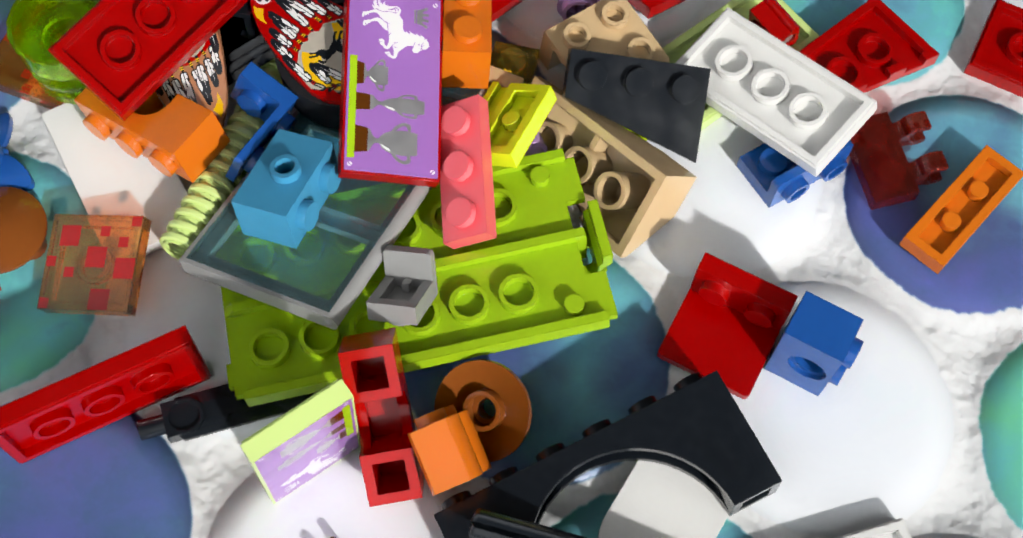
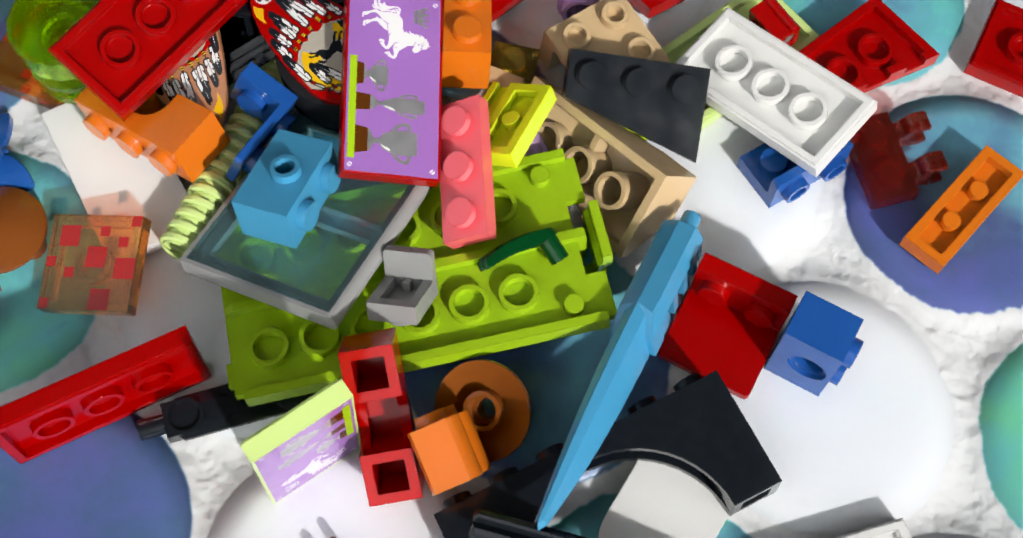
none -> dark green piece [477,228,569,272]
none -> dark azure piece [536,210,704,531]

